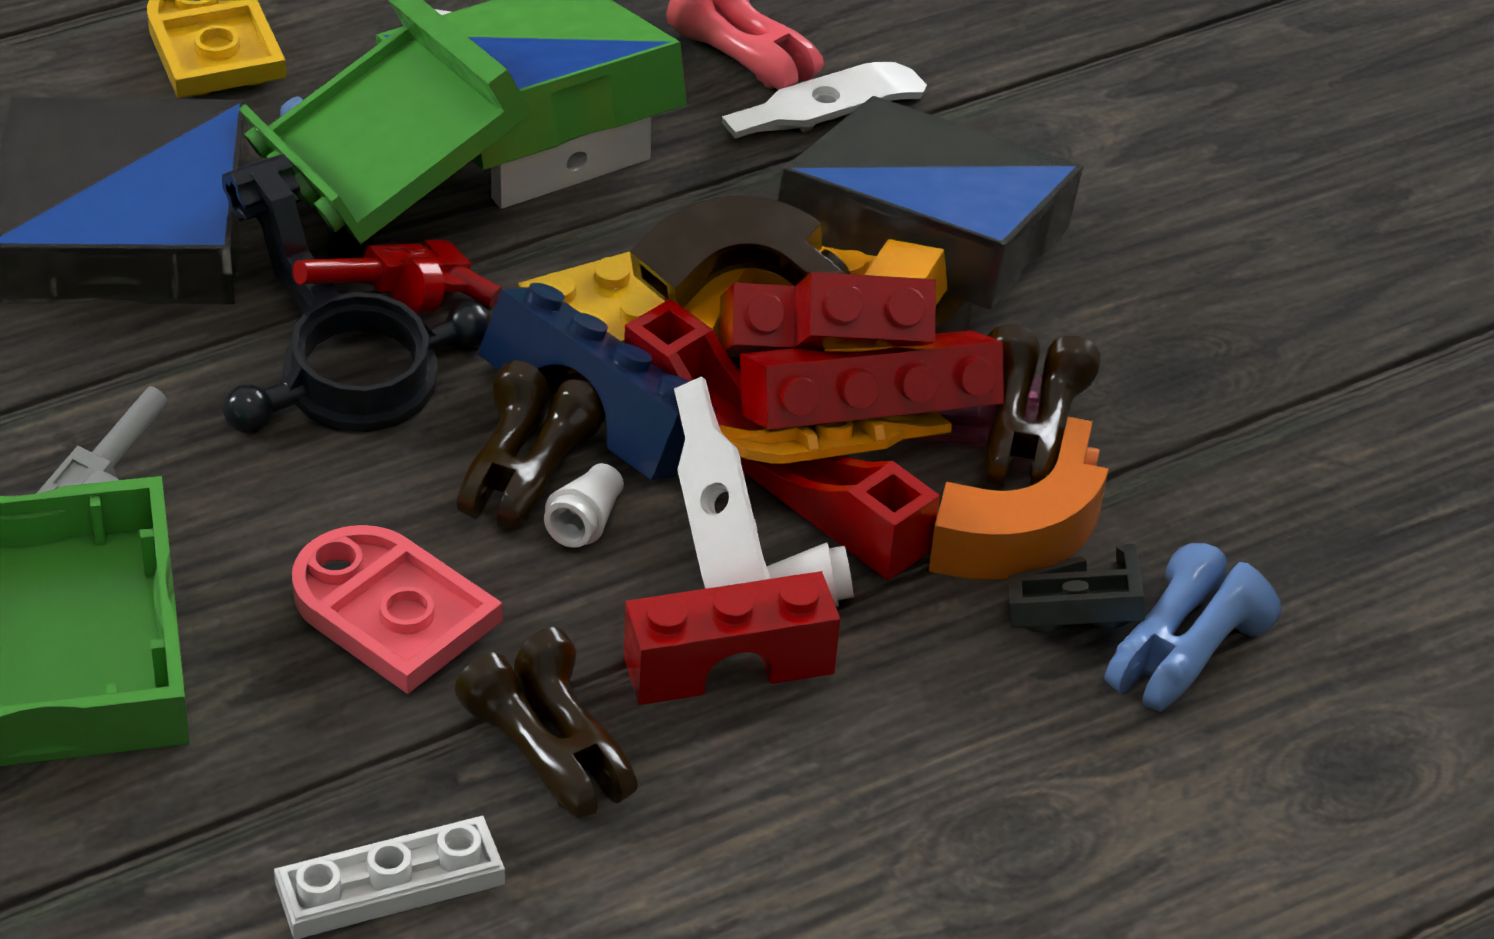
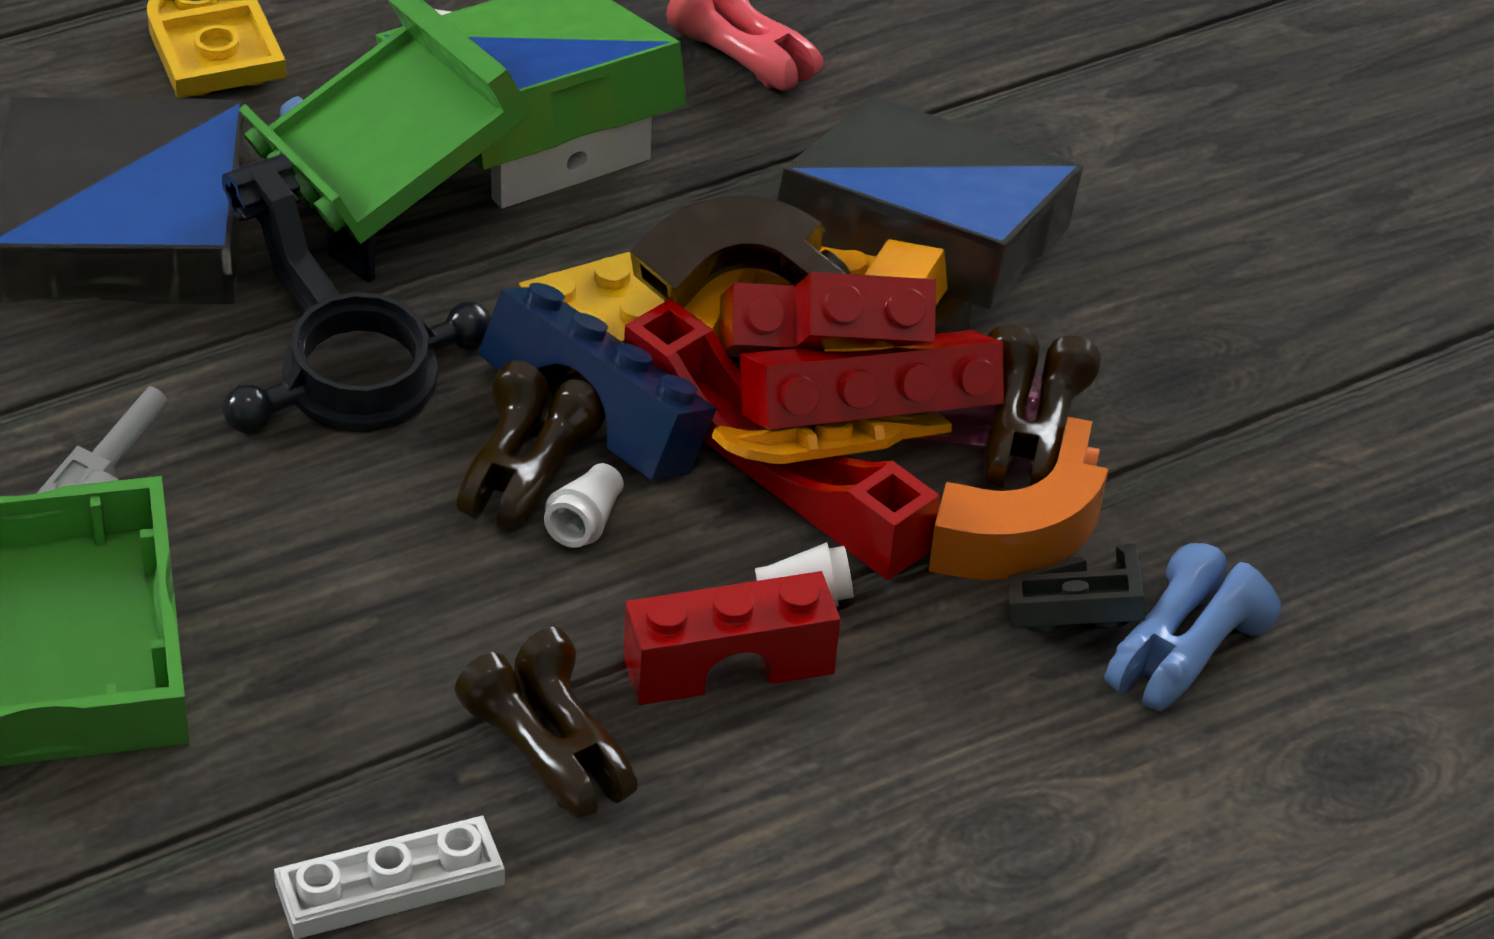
coral plate [292,525,503,694] -> none
red piece [293,240,502,315] -> none
white piece [674,377,771,589] -> none
white piece [722,62,927,138] -> none

